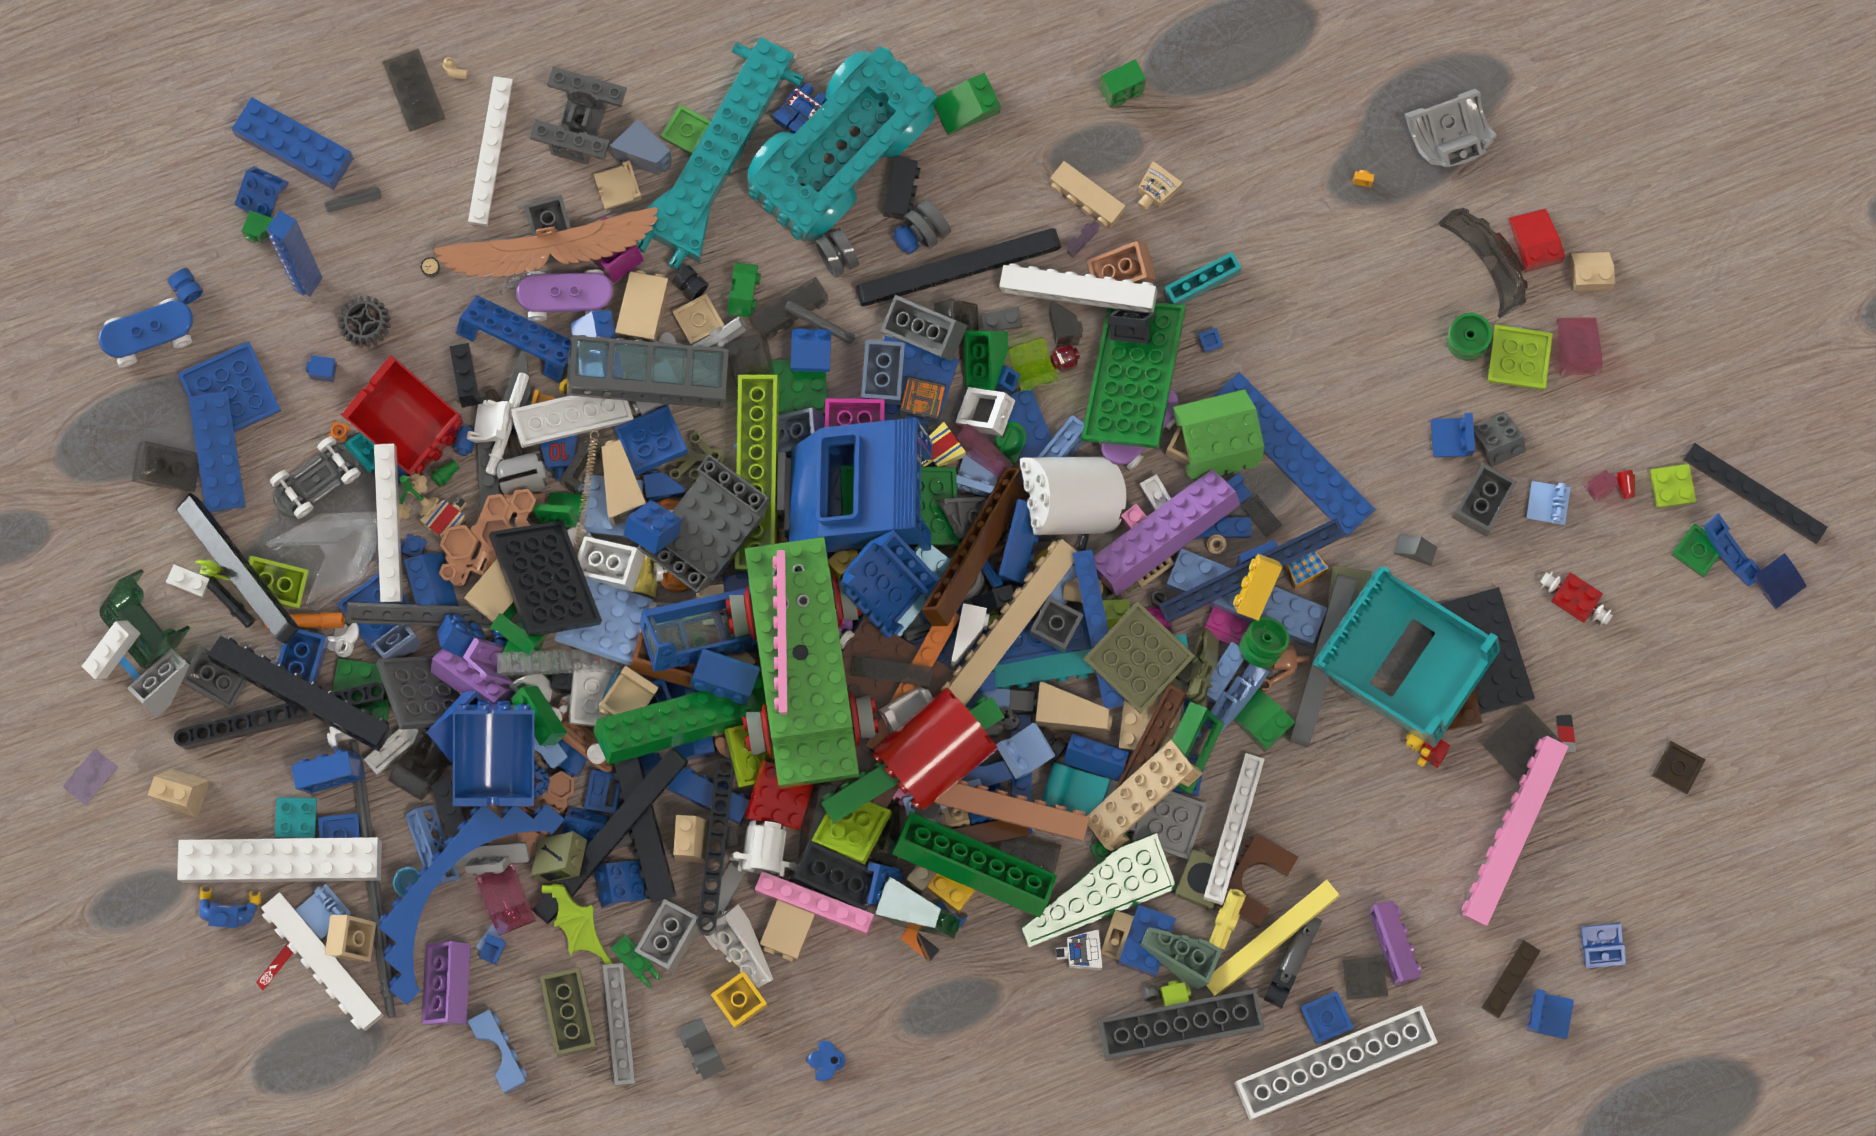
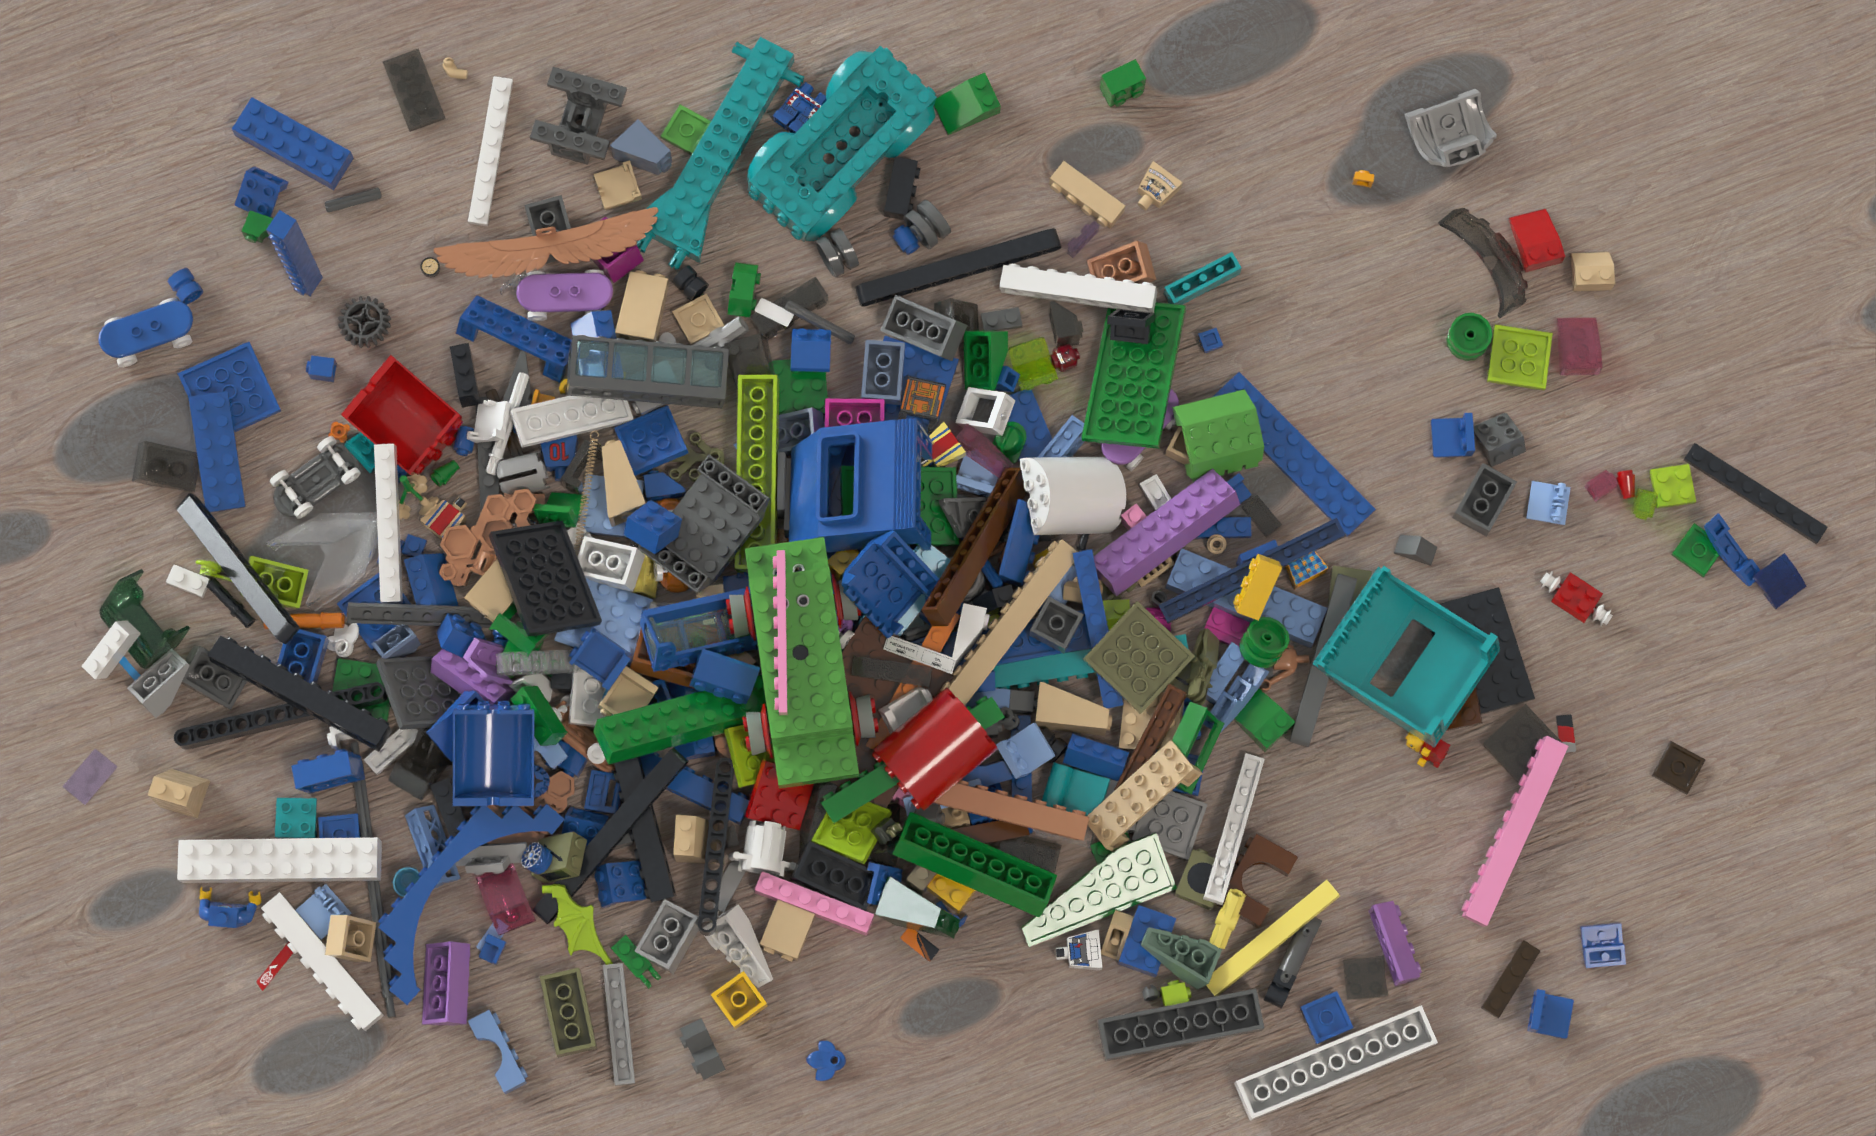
none -> blue wheel [521,842,553,874]
none -> blue panel [569,628,633,690]
none -> white sticker [755,298,794,327]
none -> pearl dark grey piece [871,818,903,844]
none -> white sticker [884,636,956,674]
none -> clear neon green brick [1632,488,1658,520]

